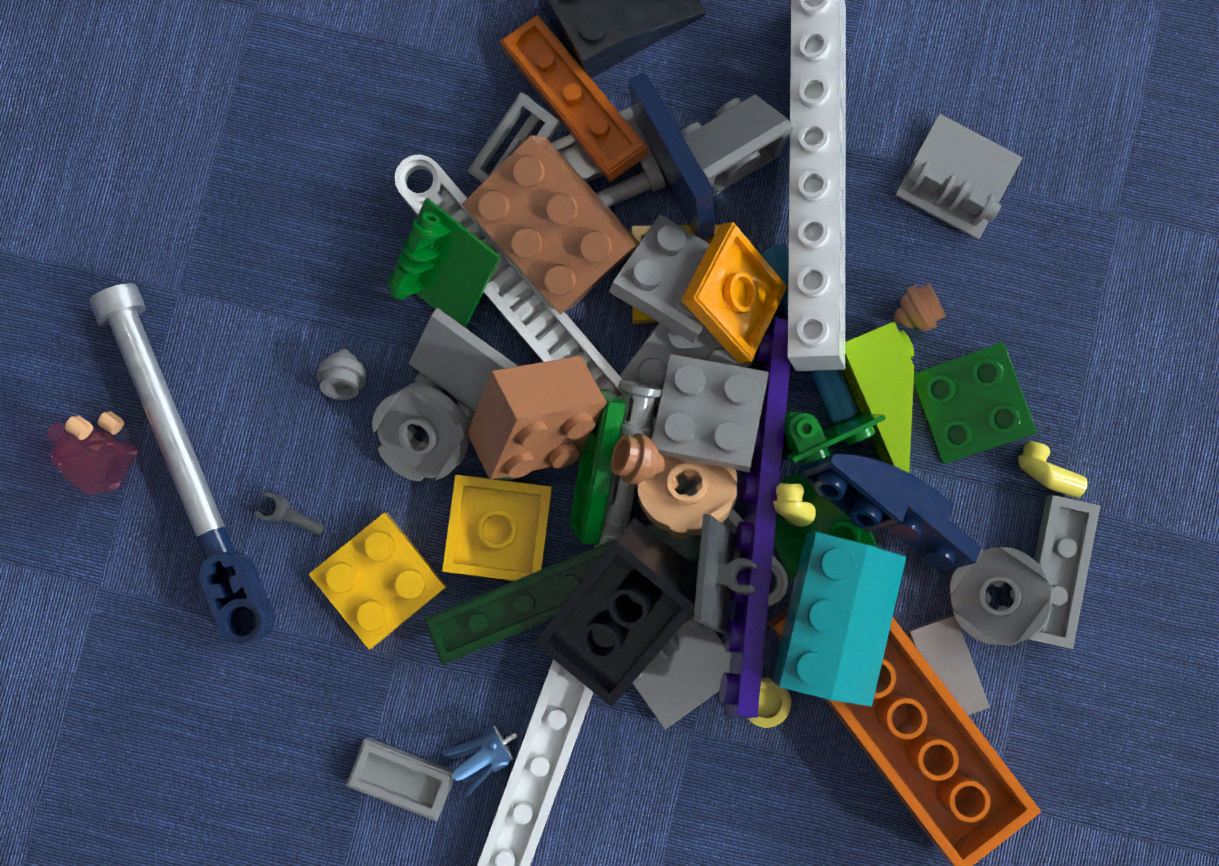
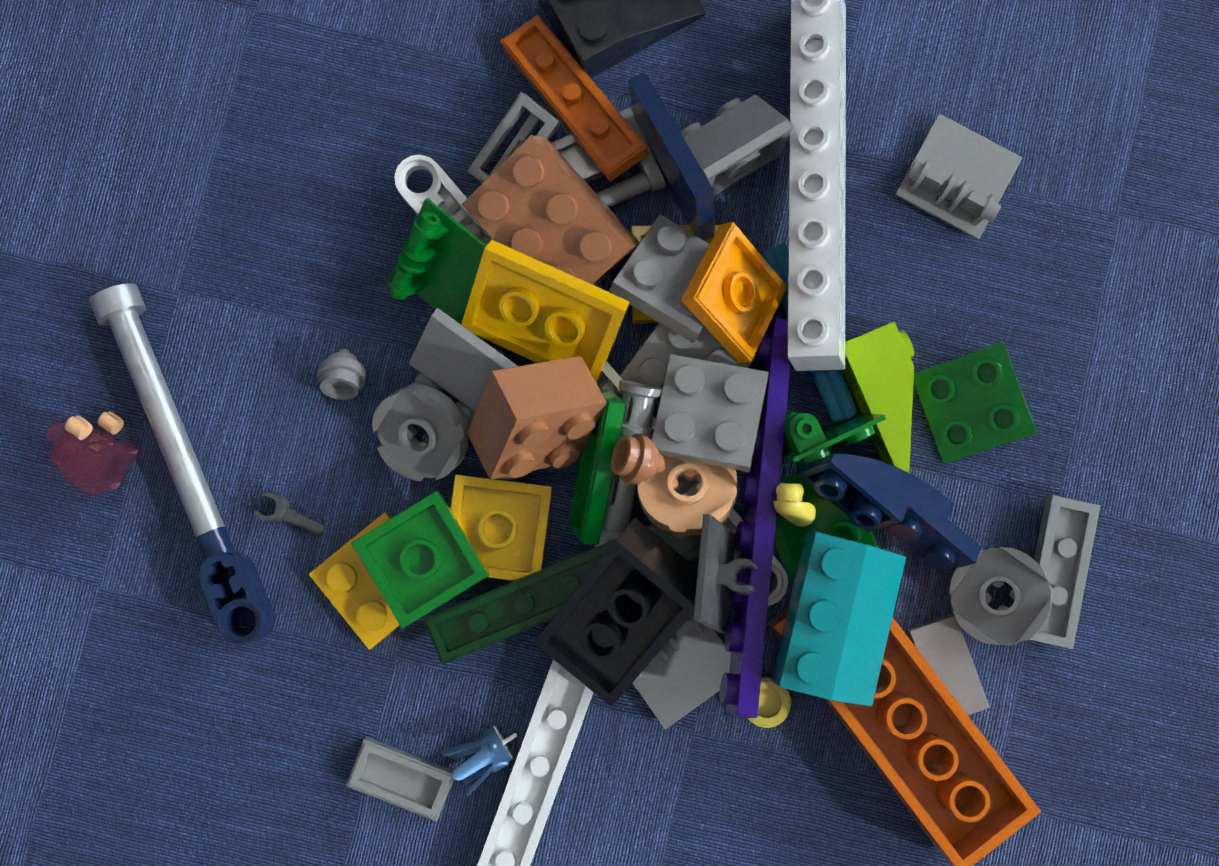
nougat plate [893,283,946,331] -> none
light yellow arm [1018,441,1087,498] -> none
none -> green plate [351,491,490,629]
none -> yellow plate [461,240,630,383]

